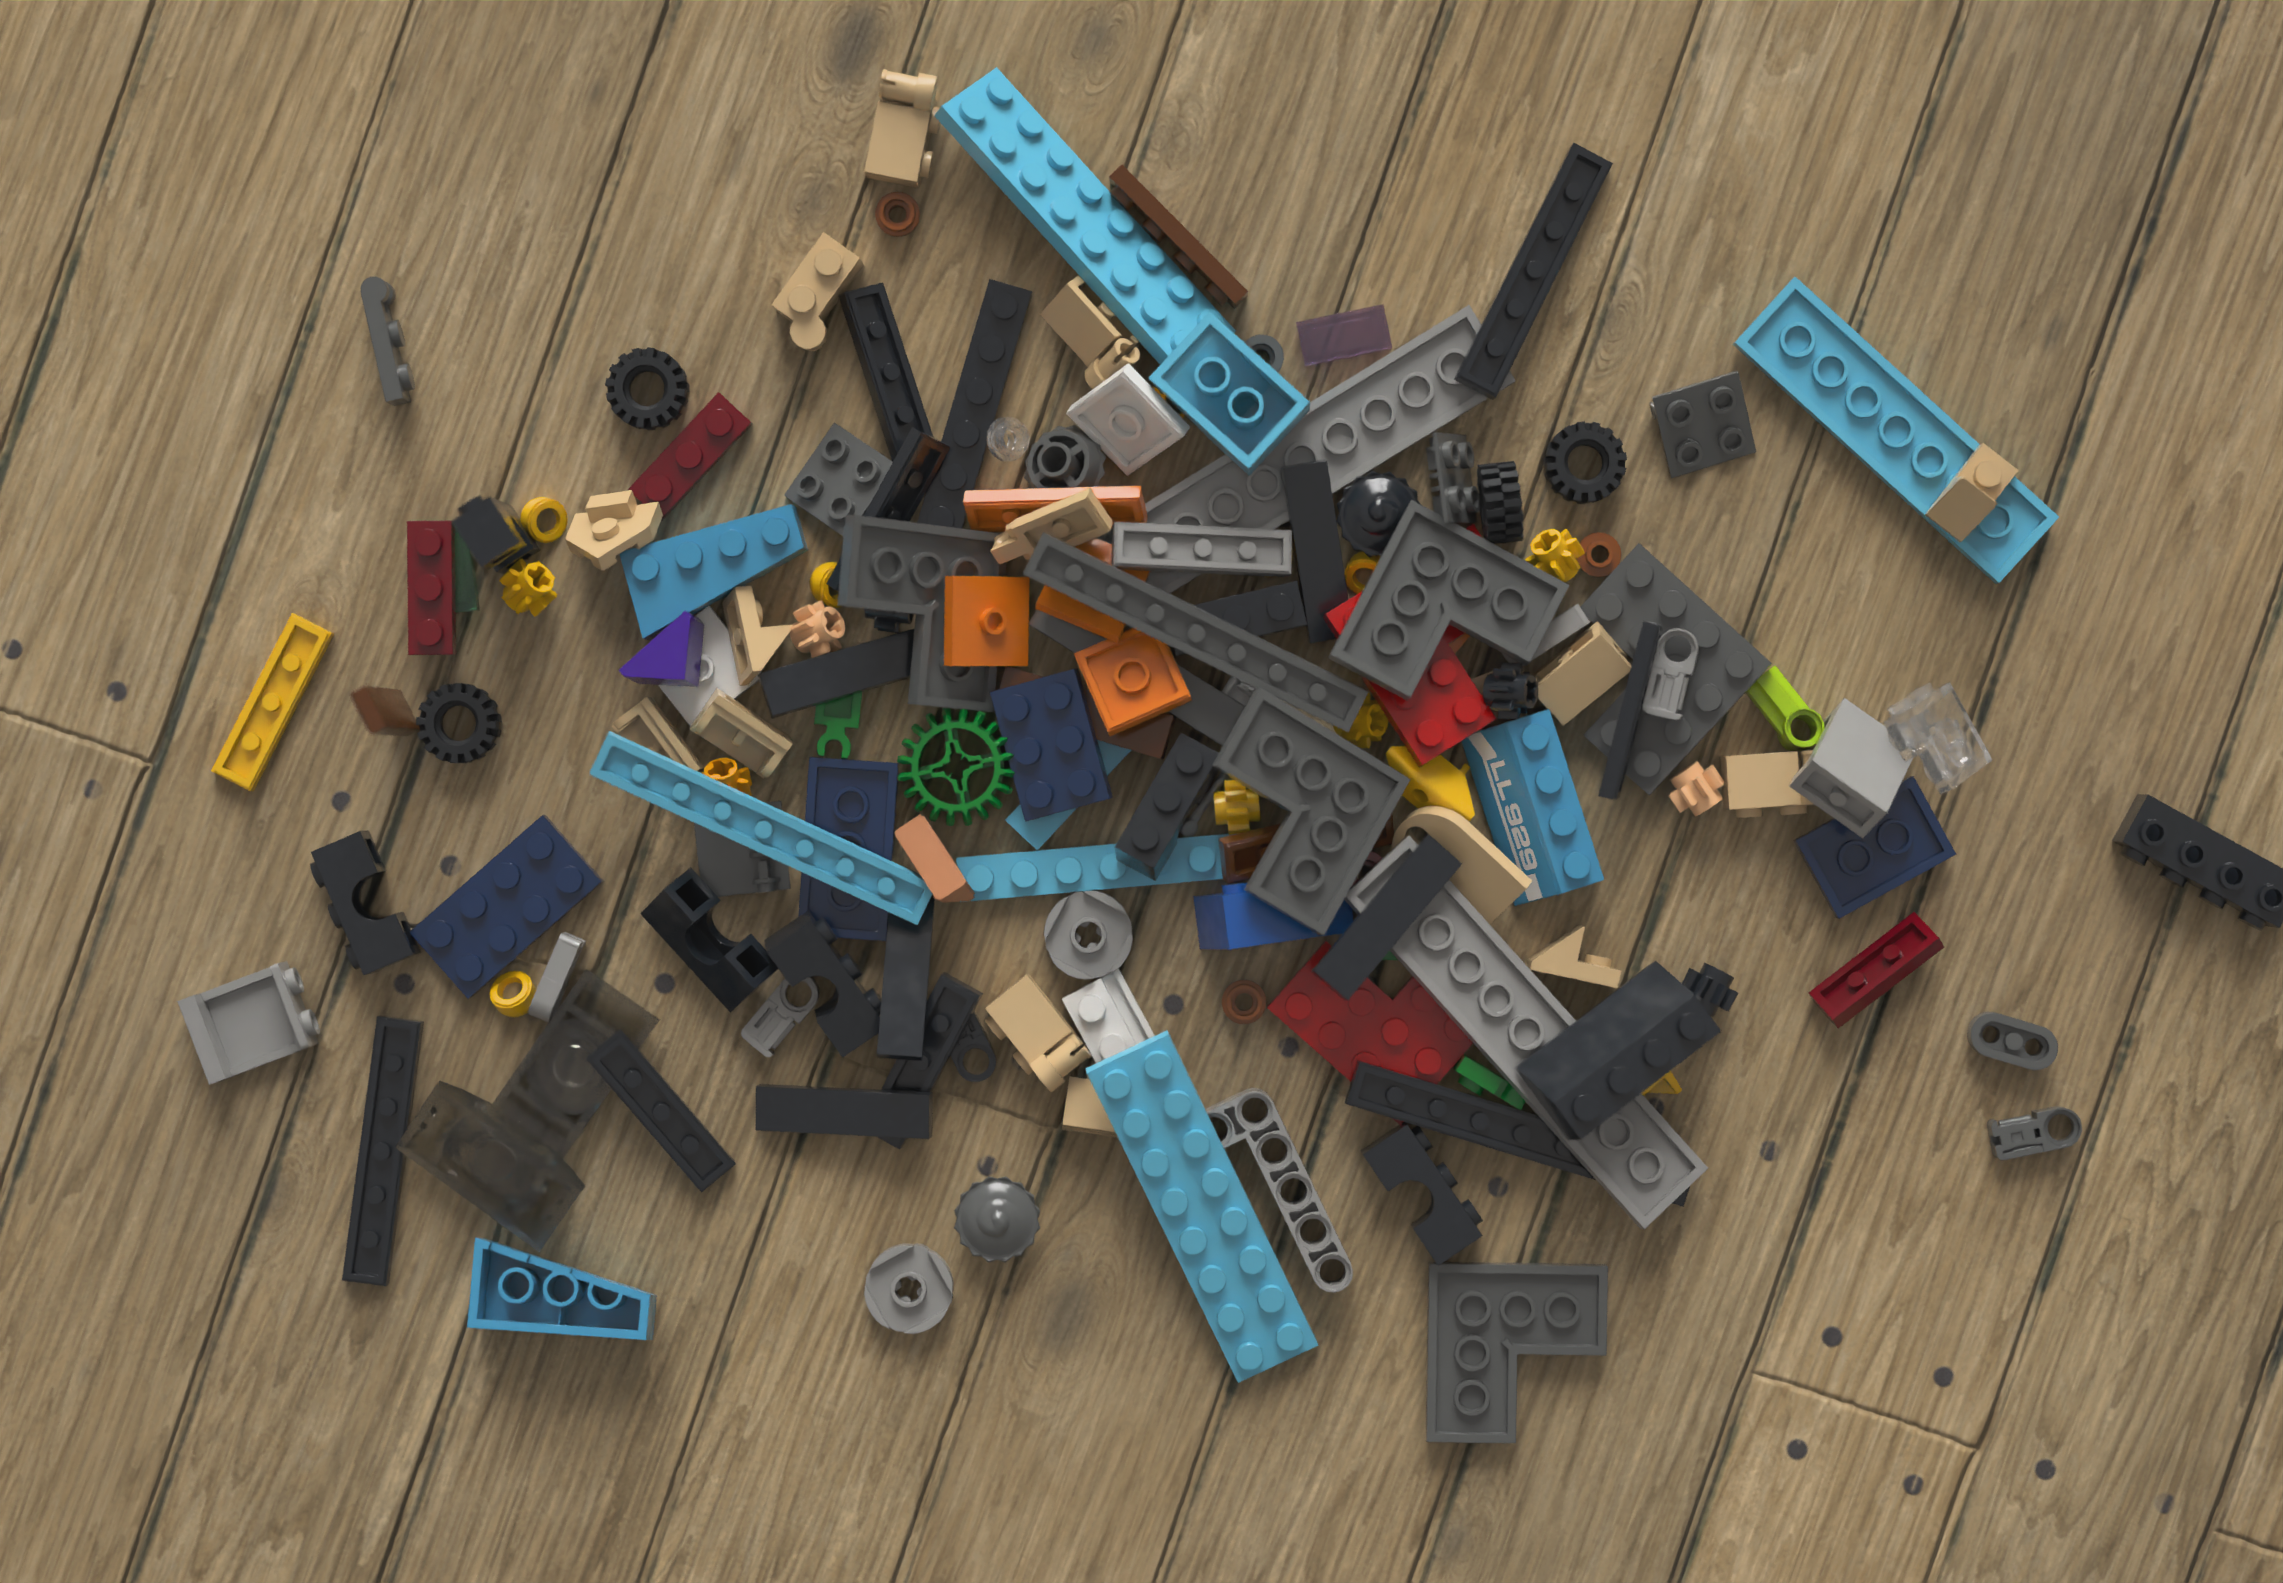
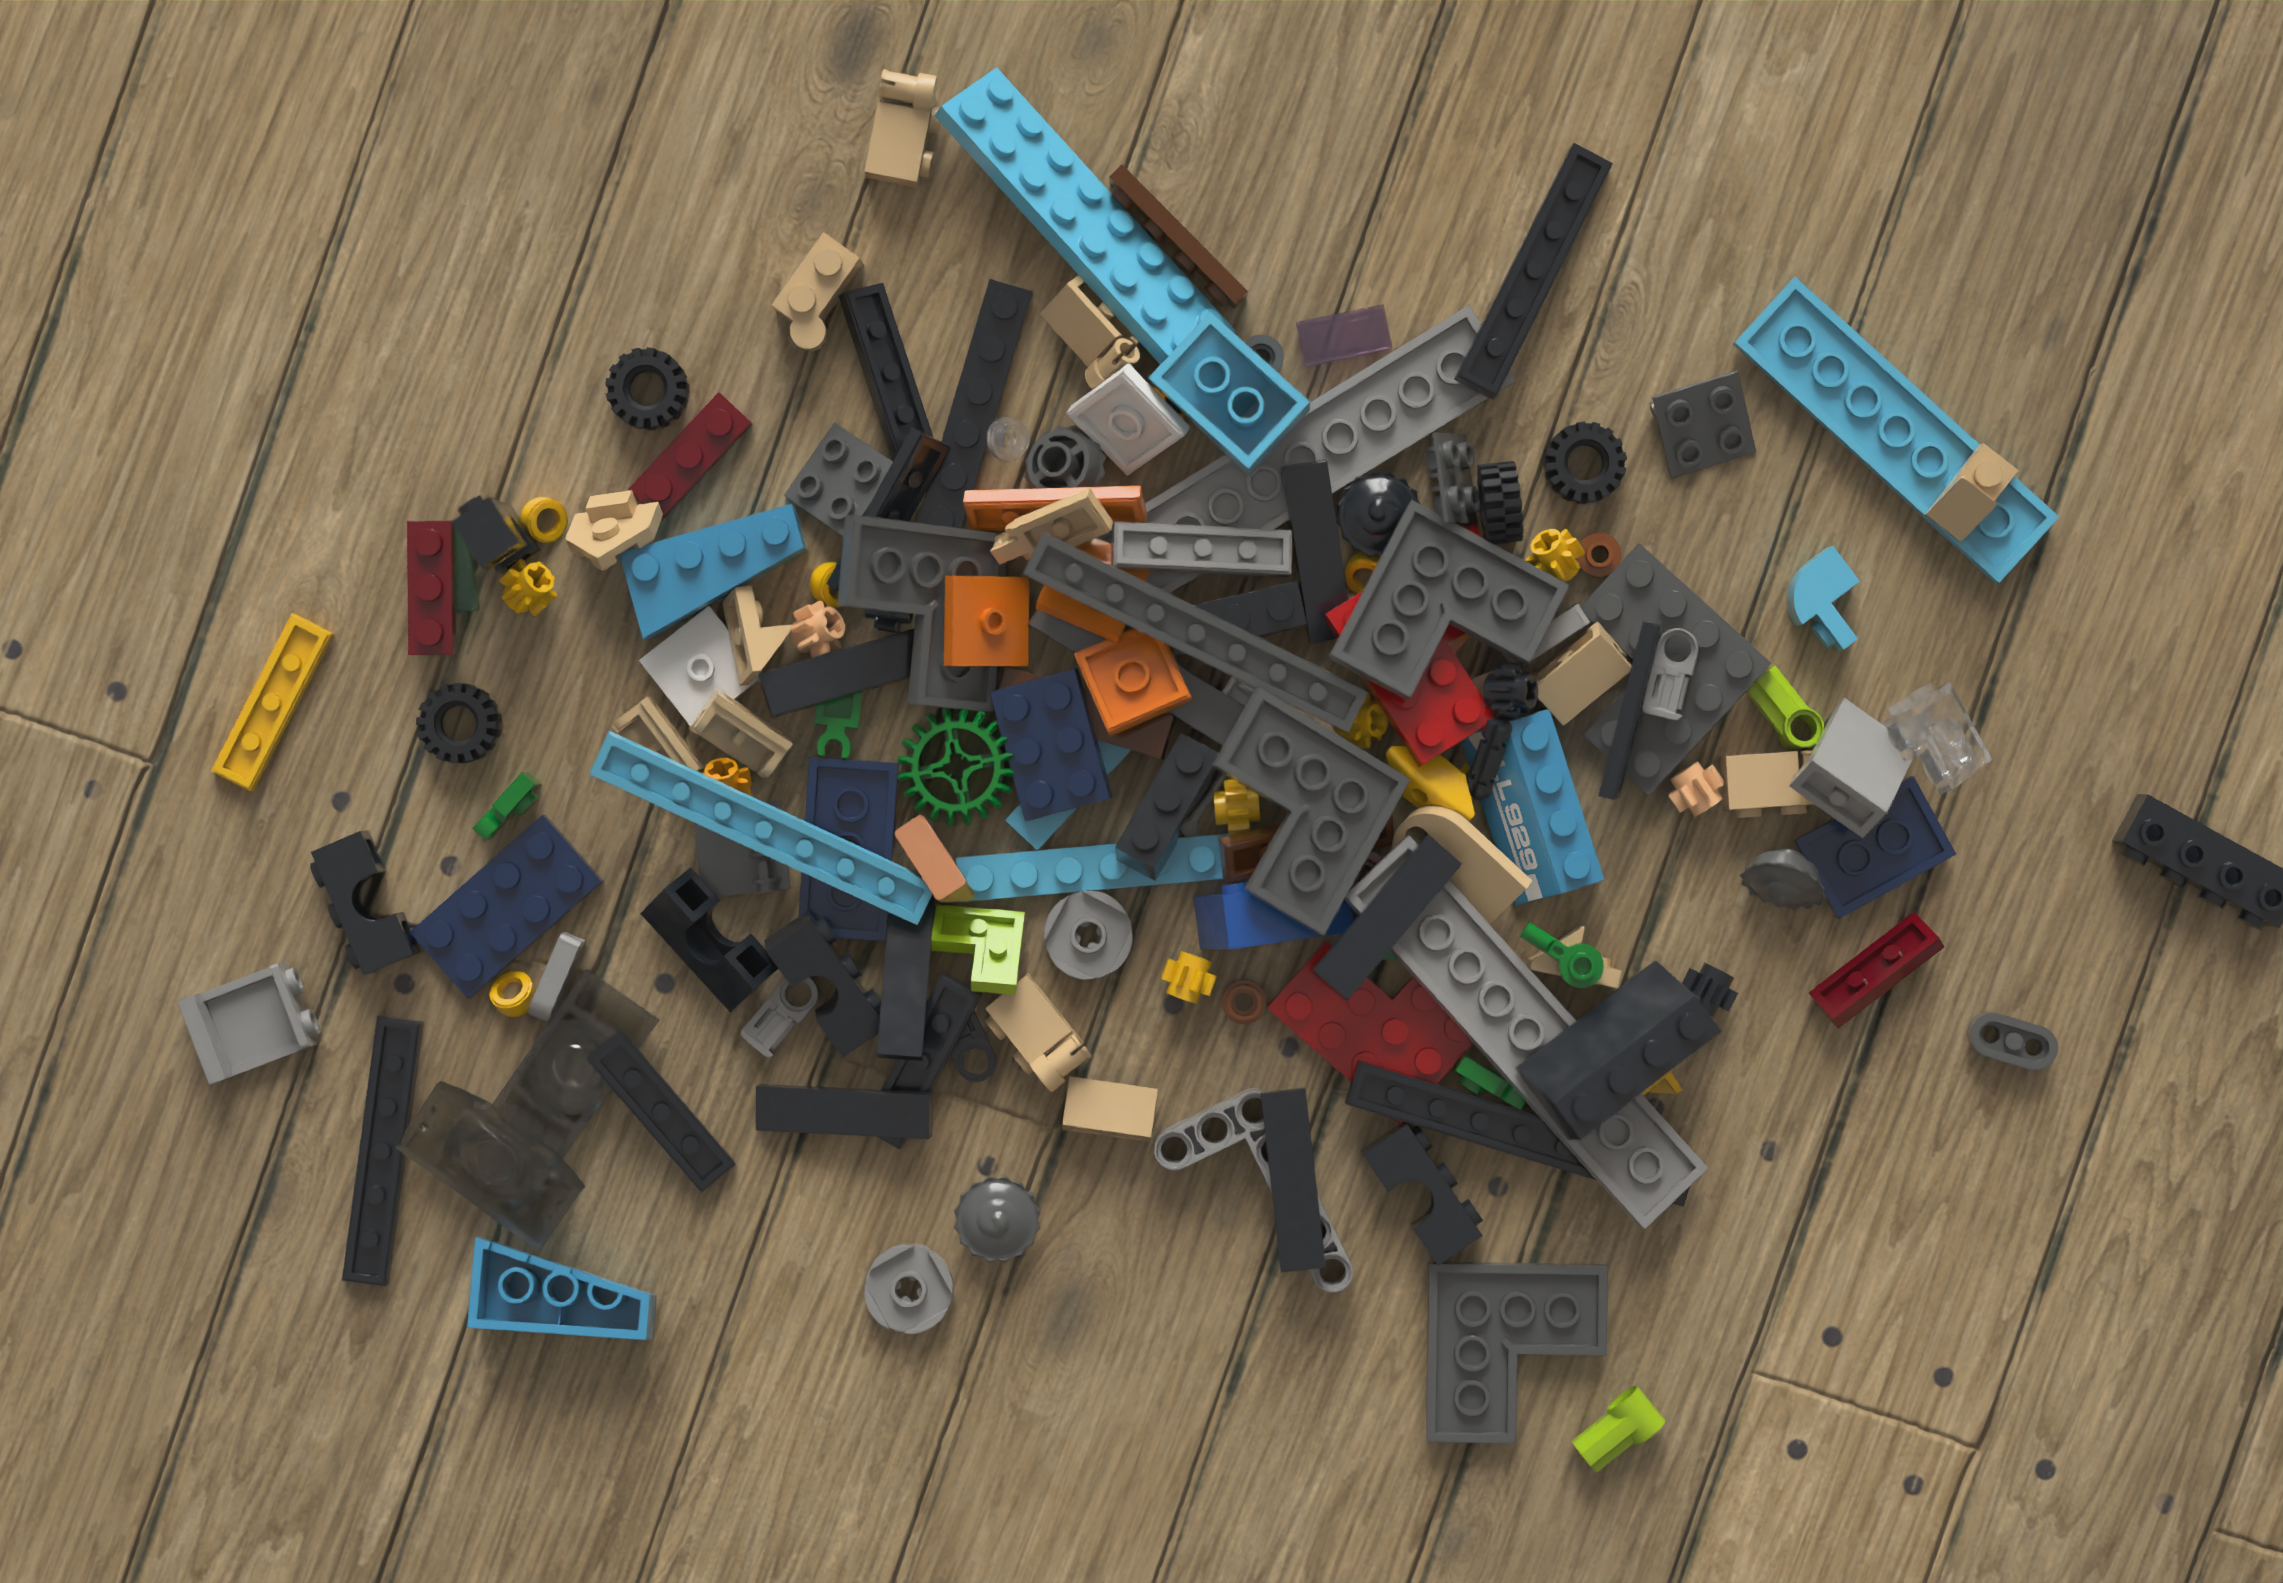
reddish brown tile [350,686,420,736] -> none
dark grey plate [360,276,415,406] -> none
dark purple slope [619,611,704,687] -> none
dark orange plate [875,192,920,237] -> none
white plate [1062,968,1155,1063] -> none
medium azure plate [1086,1030,1318,1383] -> none
dark grey piece [1987,1106,2082,1160] -> none
none -> green plate [472,772,541,841]
none -> lime plate [931,904,1025,995]
none -> yellow gear [1161,951,1217,1004]
none -> black tile [1260,1087,1326,1273]
none -> black axle [1467,716,1512,800]
none -> green plate [1519,922,1604,988]
none -> lime piece [1571,1385,1666,1473]
none -> dark grey piece [1740,849,1826,910]
none -> medium azure brick [1787,546,1860,651]

